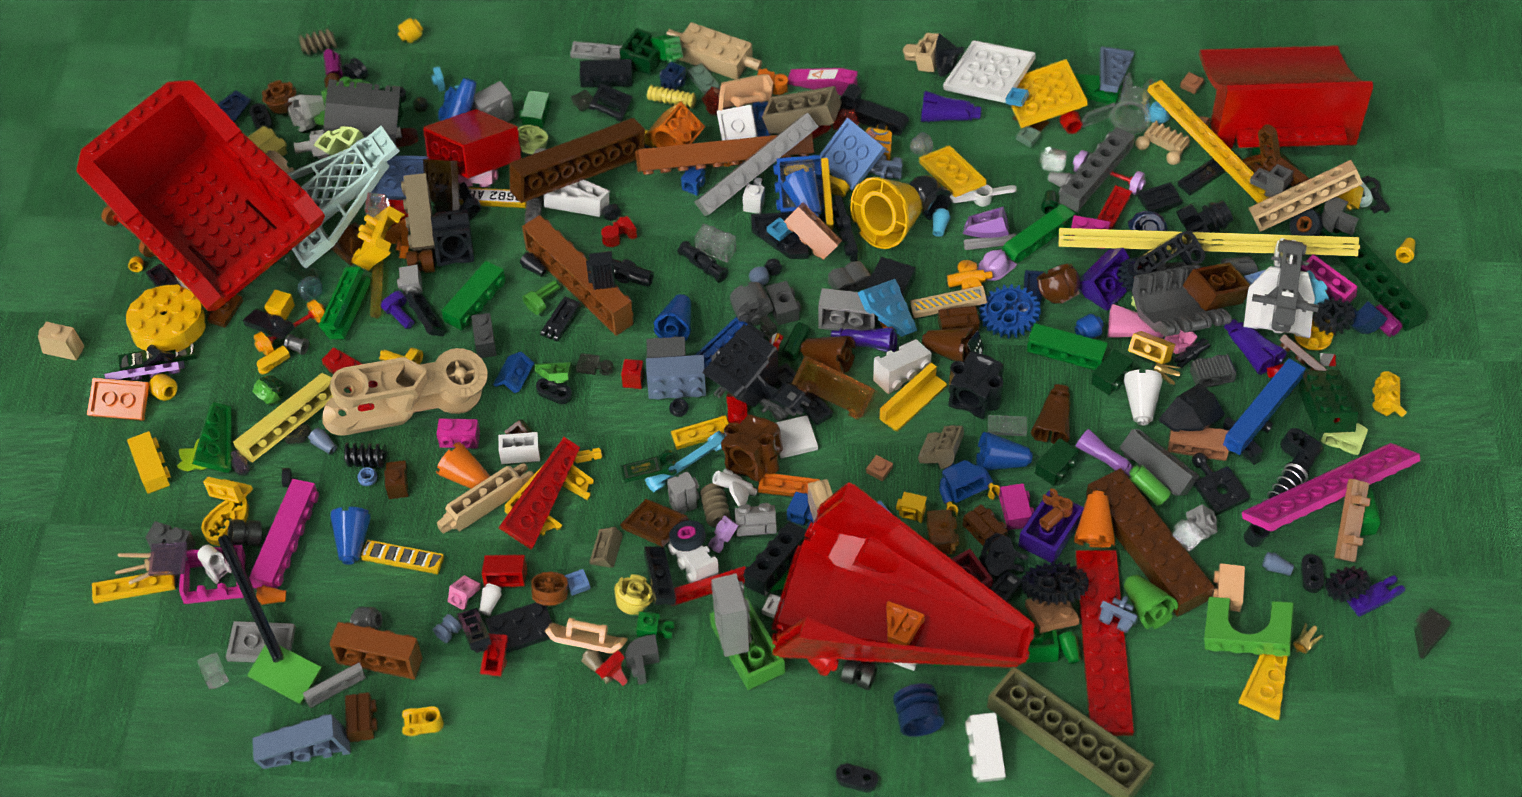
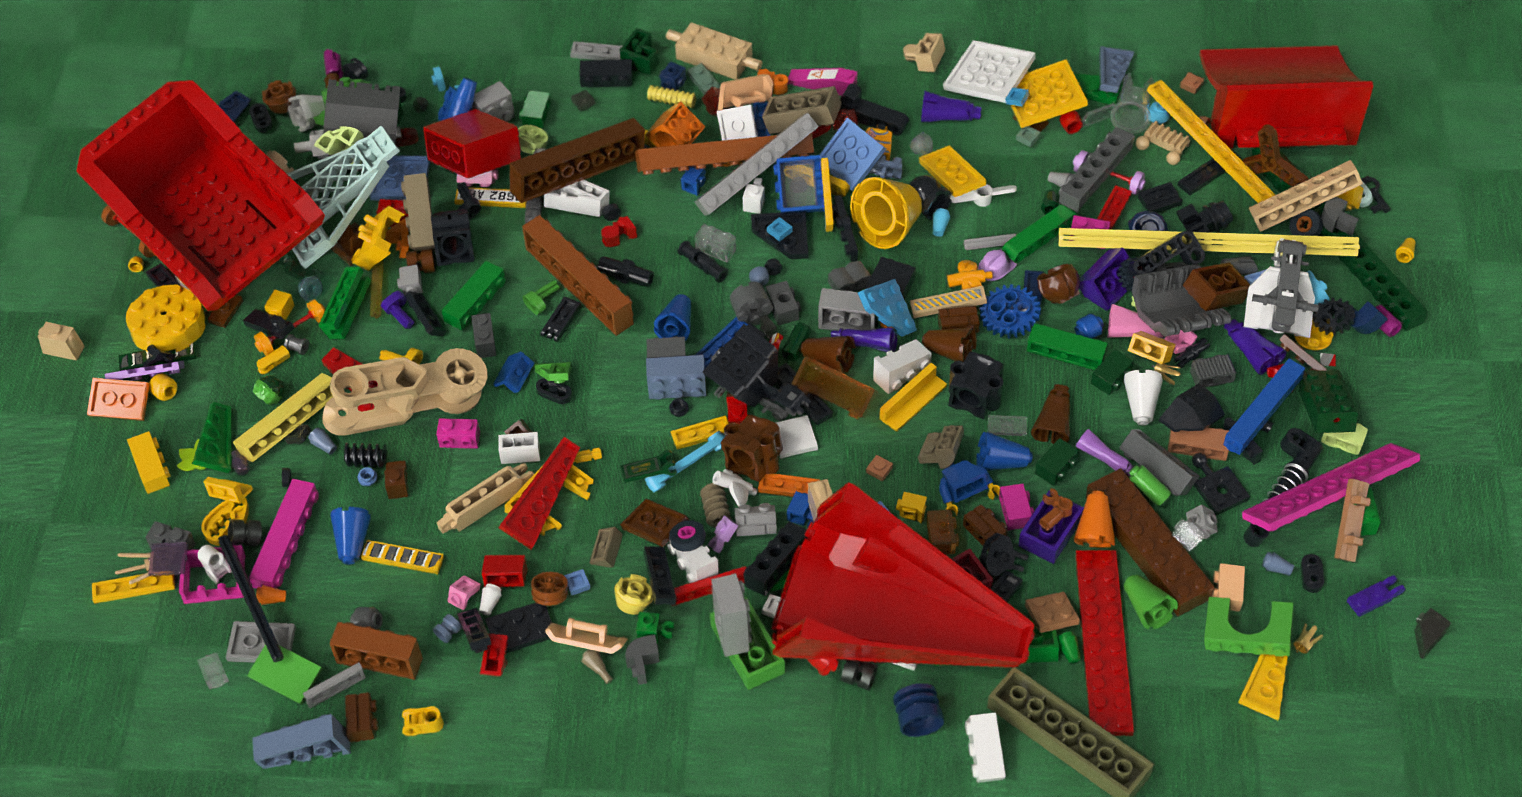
light yellow brick [248,126,287,156] -> none
dark tan piece [299,28,337,55] -> none
clear brick [364,193,390,217] -> none
yellow head [397,18,423,43] -> none
dark brown plate [423,159,460,212] -> none
orange cone [436,442,490,489] -> none
black cone [520,252,548,277] -> none
clear smoke plate [576,353,614,376] -> none
black brick [586,251,616,290] -> none
black plate [589,83,632,122] -> none
red piece [595,650,628,686] -> none
red brick [621,359,644,389] -> none
green hinge [651,34,683,63] -> none
light grey brick [667,472,700,514] -> none
blue cone [780,168,821,217] -> none
brick [784,202,842,260] -> none
black plate [836,763,878,792] -> none
orange wing [887,601,924,646] -> none
black shield [935,33,964,77] -> none
medium lavender slope [963,206,1009,238] -> none
black sticker [968,331,984,354] -> none
black gear [1021,561,1088,605] -> none
clear brick [1039,147,1068,173] -> none
sand blue hips [1099,596,1138,633] -> none
dark grey brick [1250,164,1293,197] -> none
dark pink brick [1300,254,1358,303] -> none
black gear [1324,566,1371,602] -> none
yellow brick [1372,371,1407,417] -> none

